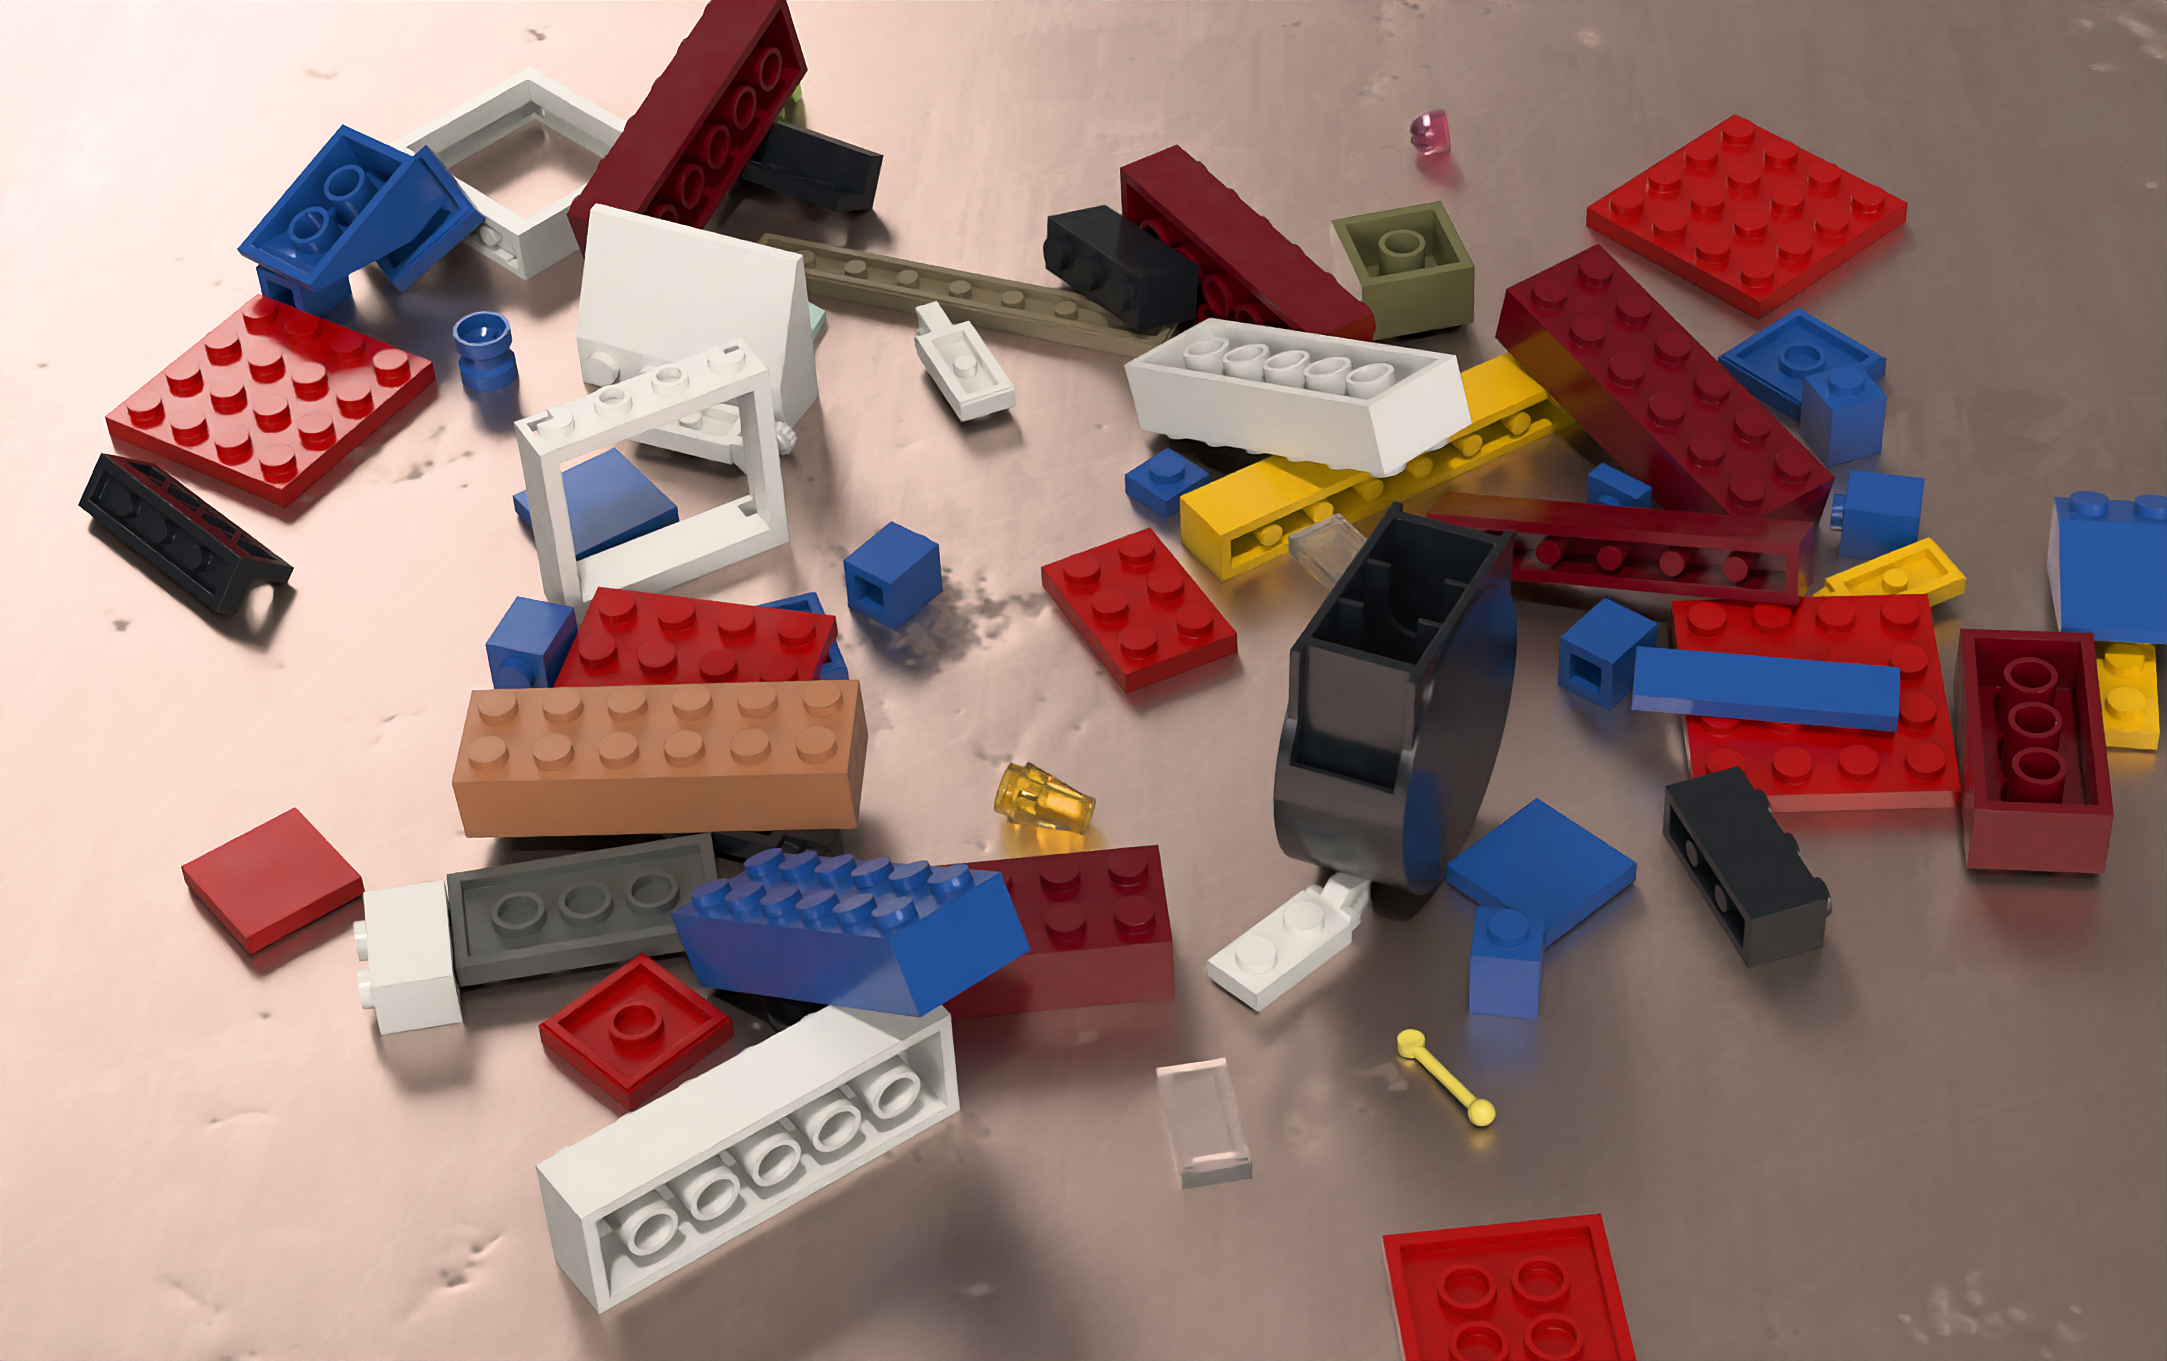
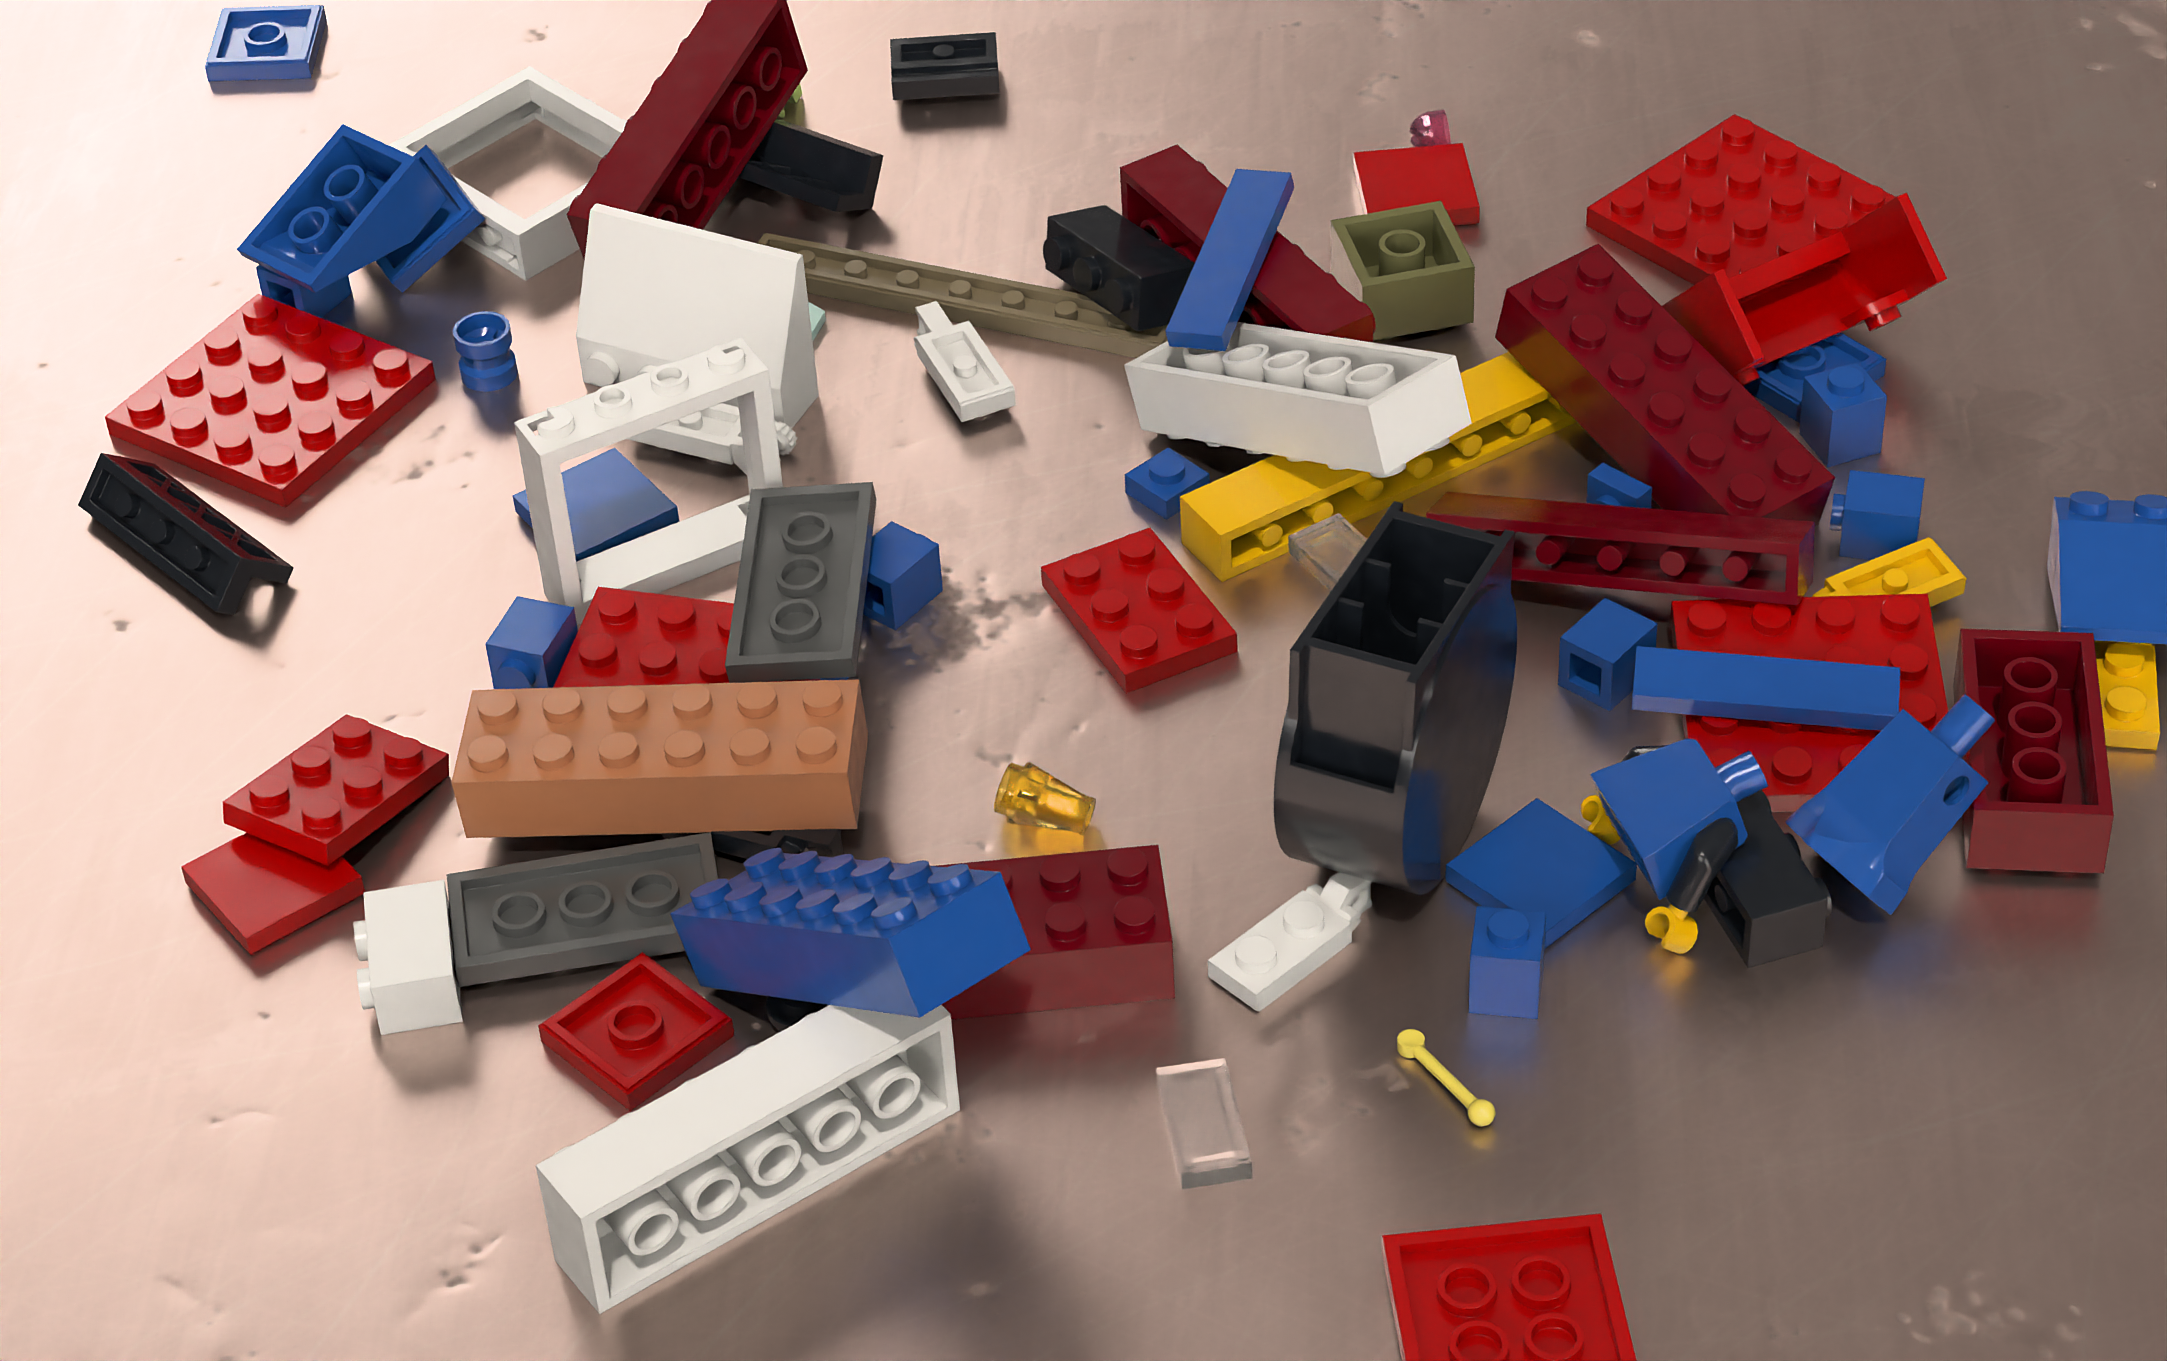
none -> blue tile [204,4,327,82]
none -> red plate [222,714,449,866]
none -> dark grey plate [725,482,877,683]
none -> black plate [890,32,1000,100]
none -> blue tile [1165,169,1294,351]
none -> red tile [1353,143,1480,226]
none -> blue torso [1581,738,1768,954]
none -> red windscreen [1662,192,1947,386]
none -> blue piece [1785,694,1996,915]

